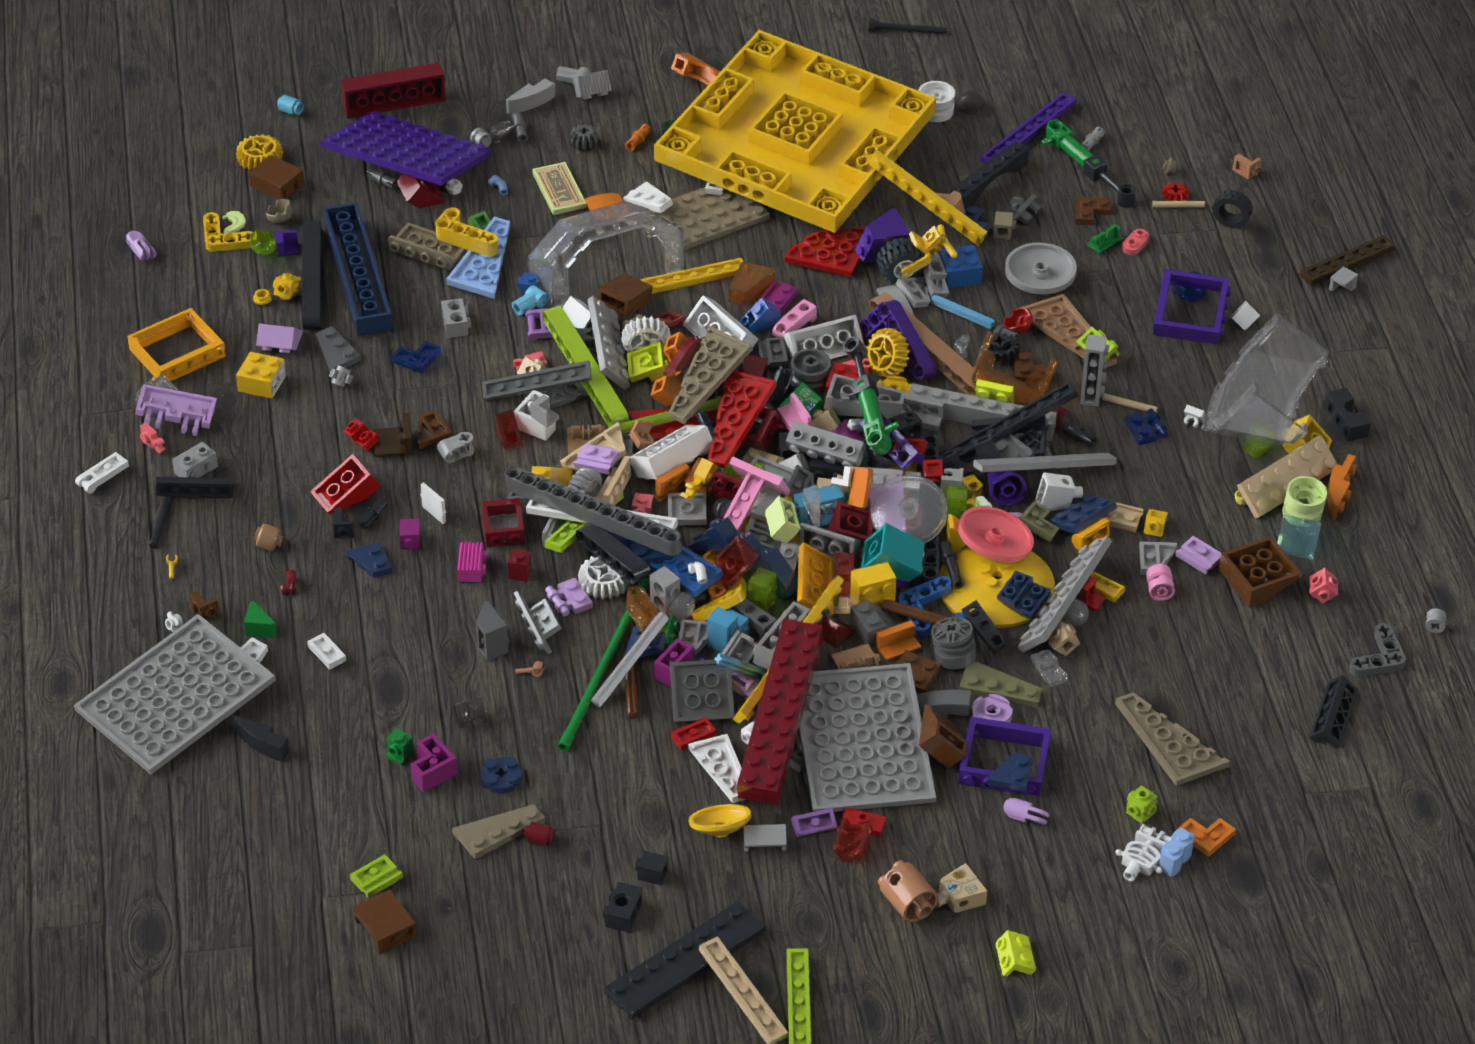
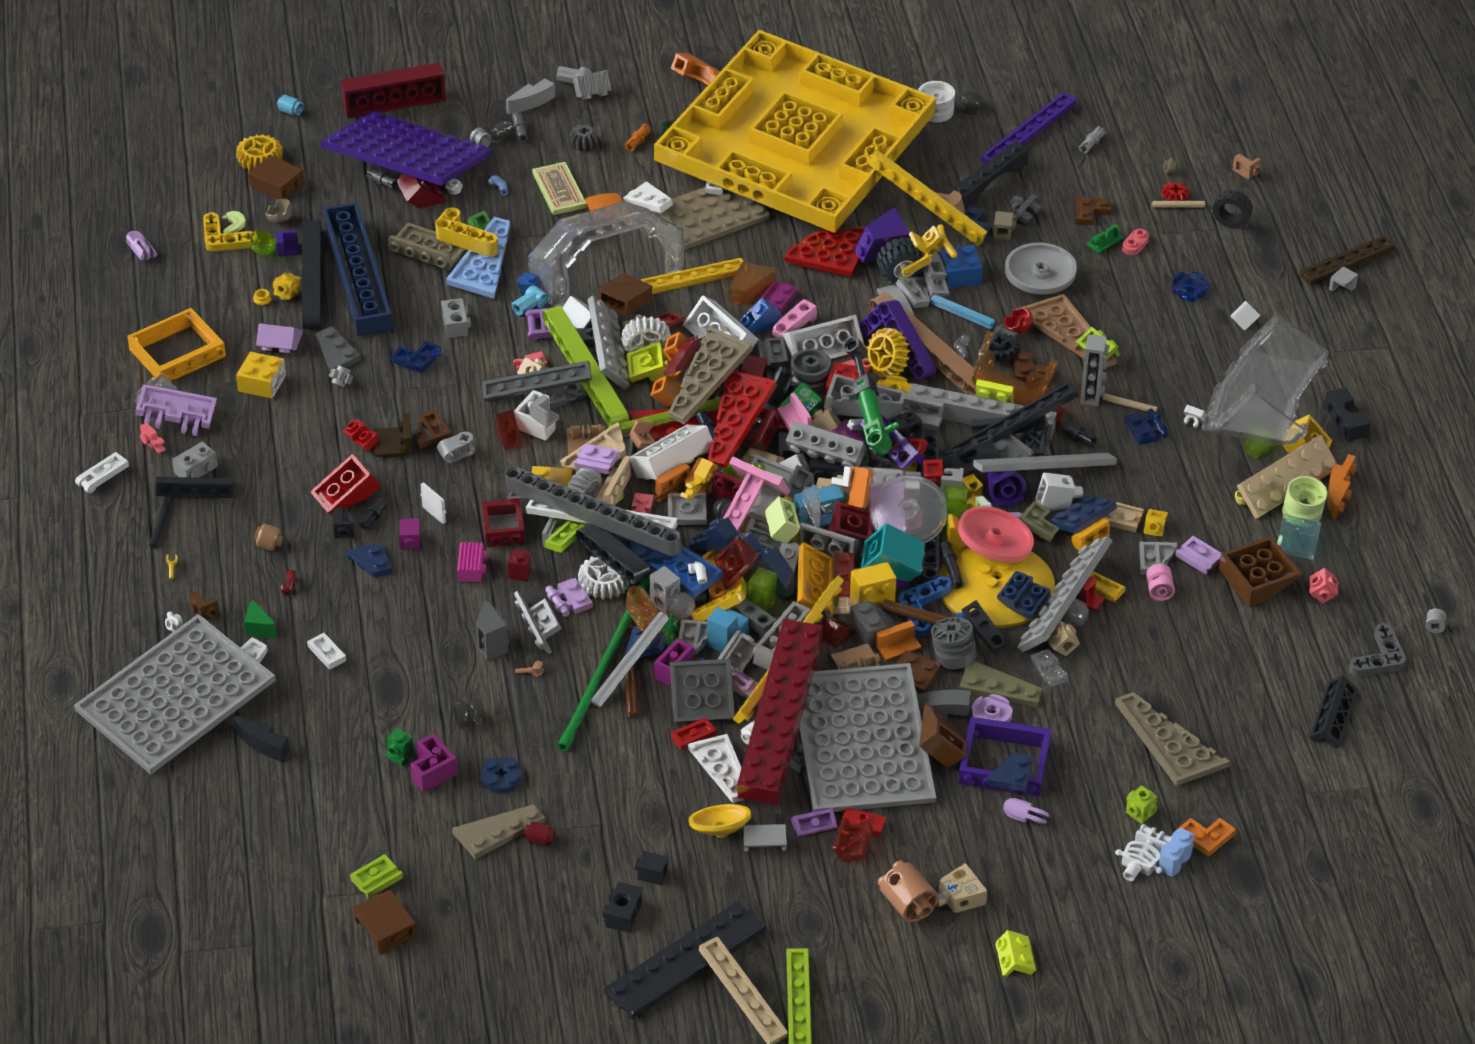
axle [714,653,767,680] -> none
black piece [868,18,947,34] -> none
piece [1041,120,1136,208] -> none
dark purple window [1153,269,1232,345] -> none

